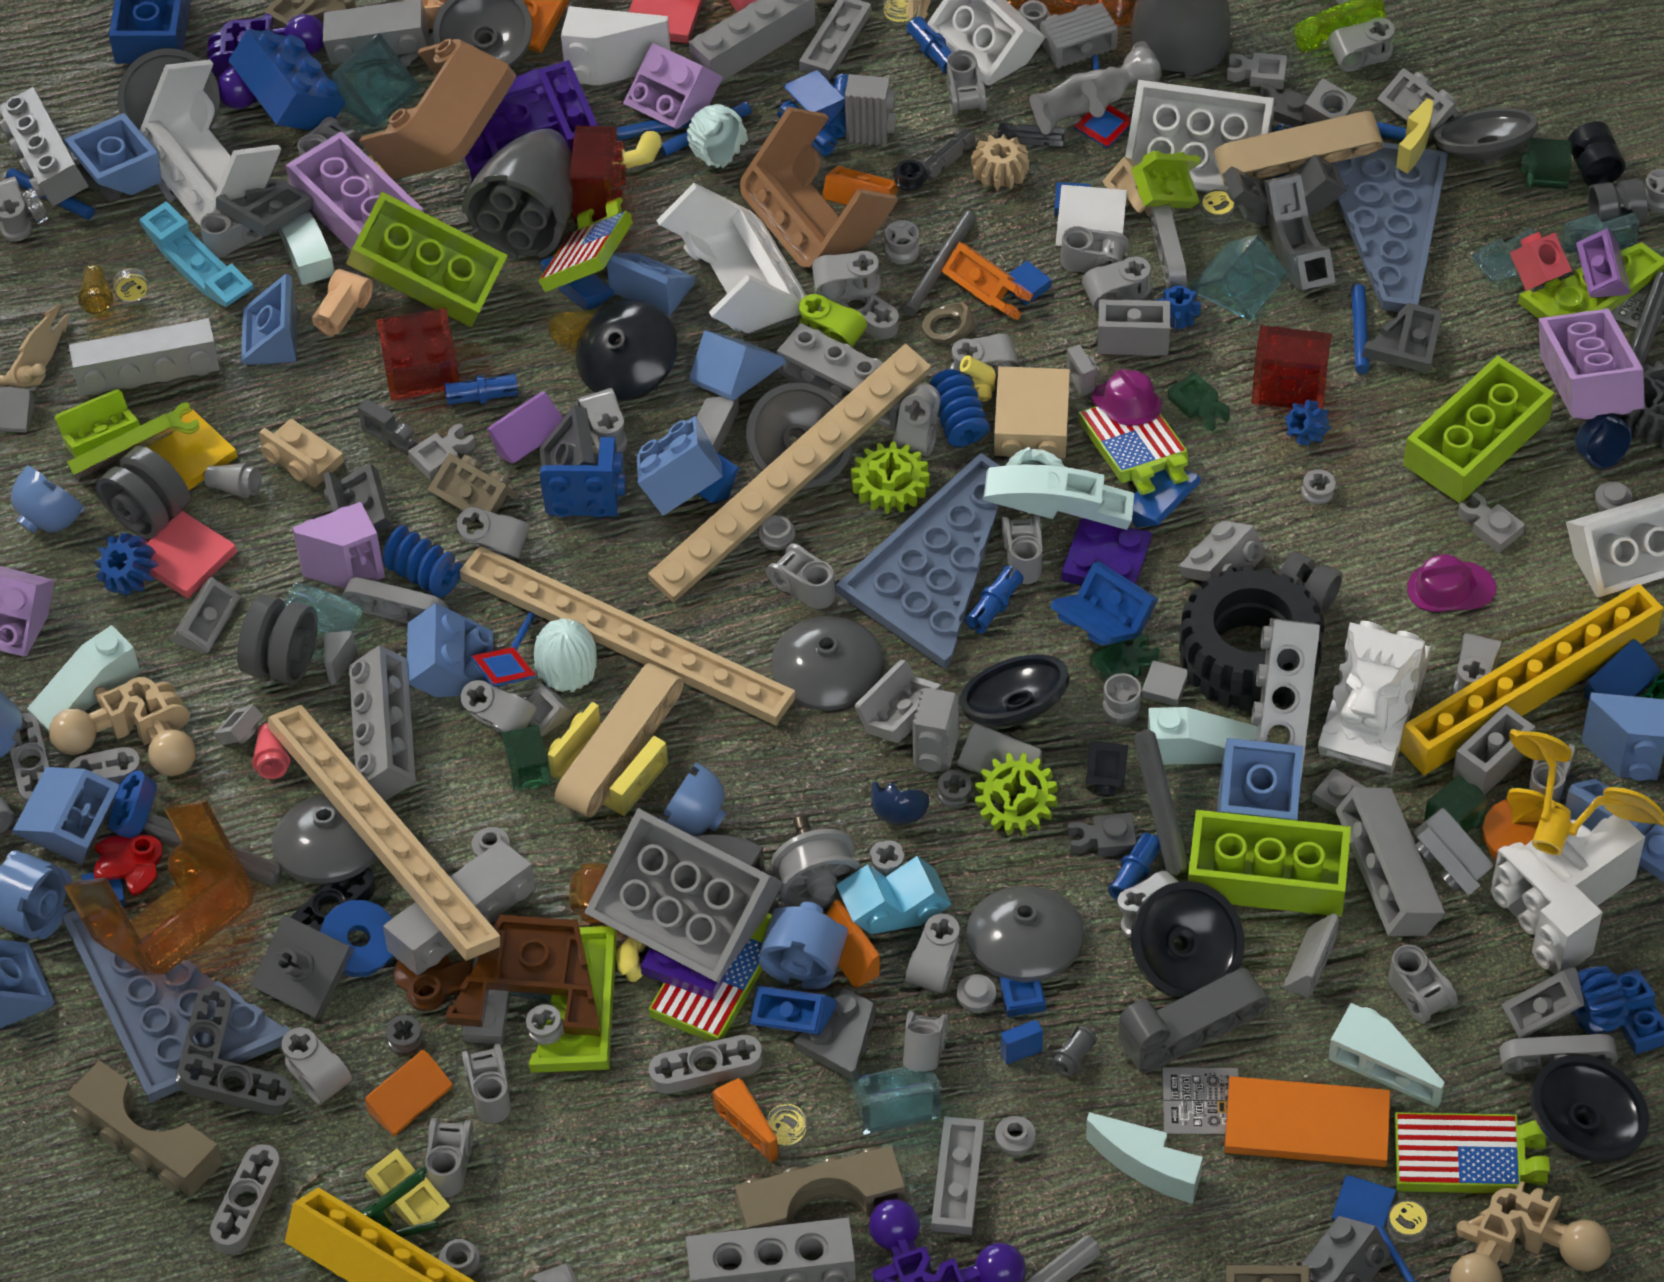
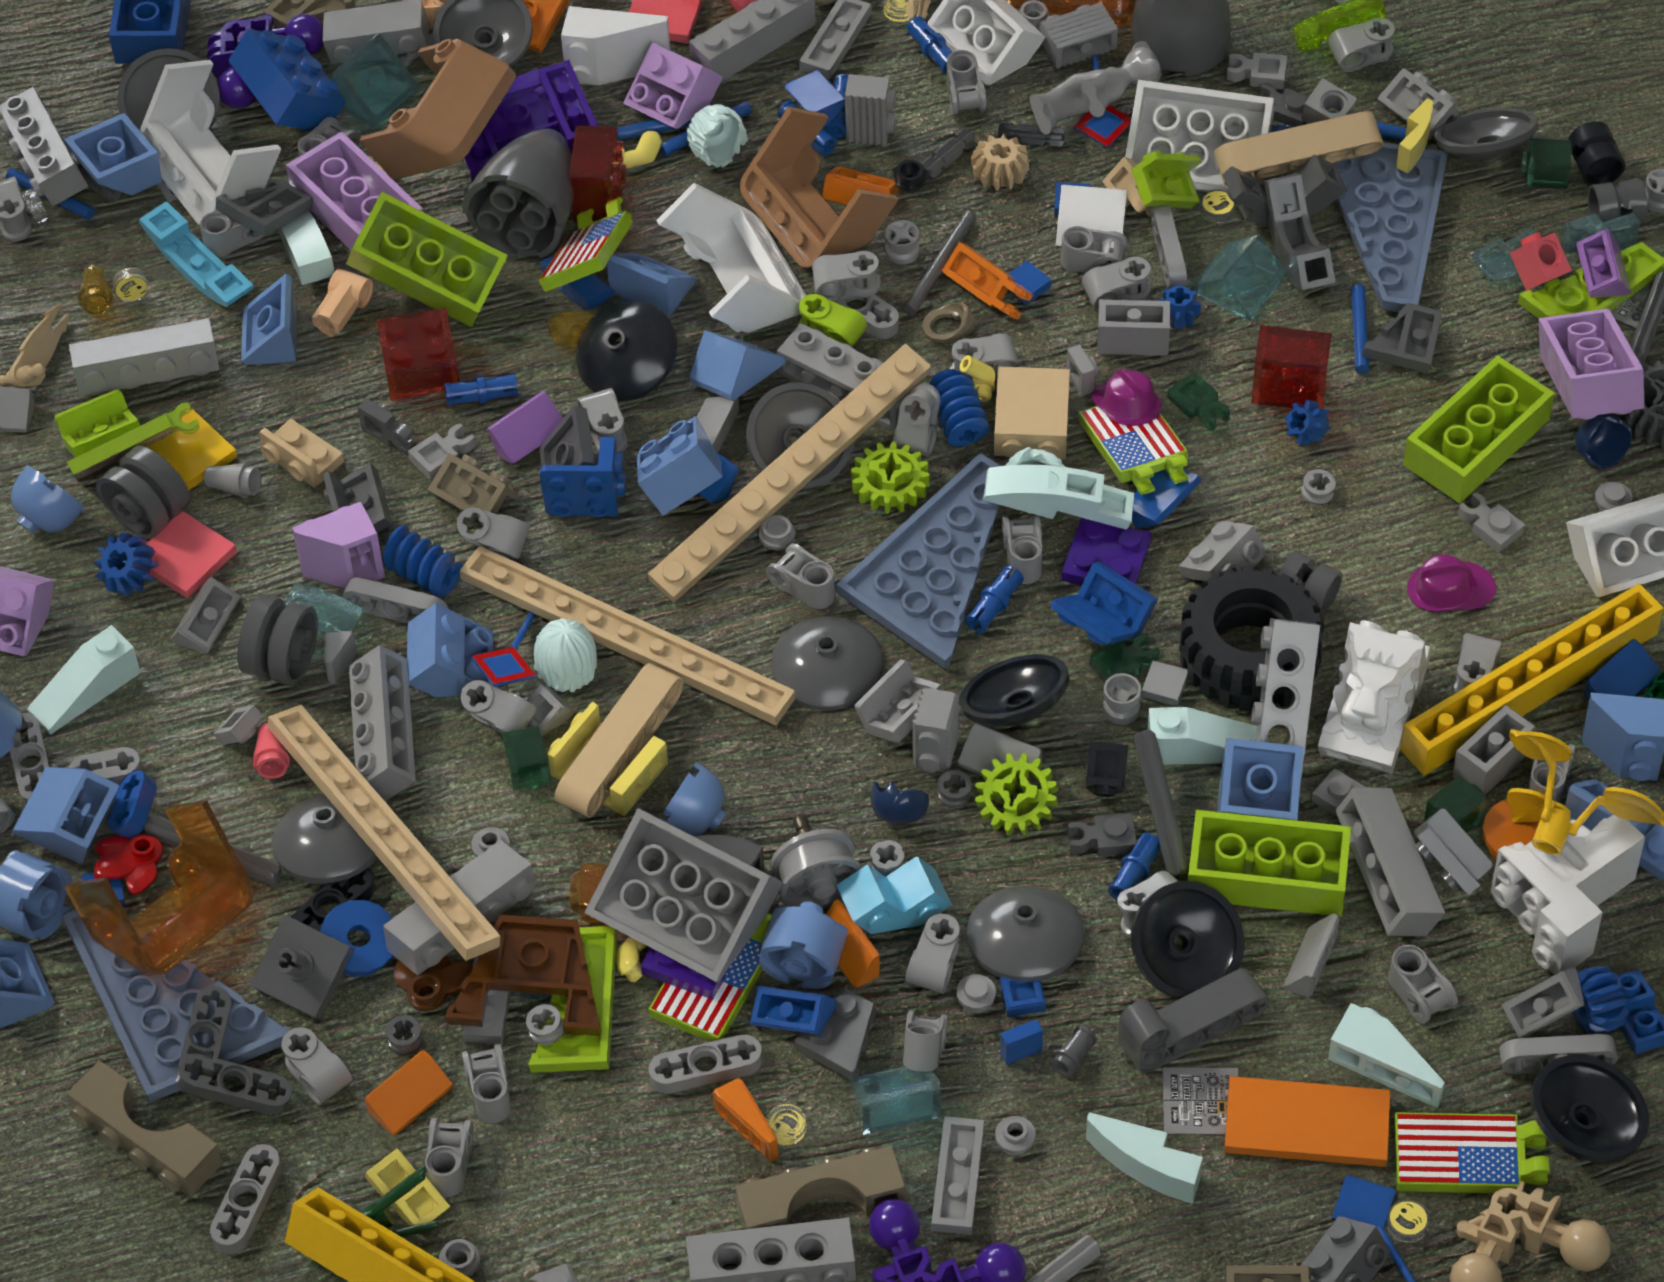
tan piece [49,677,196,777] -> none

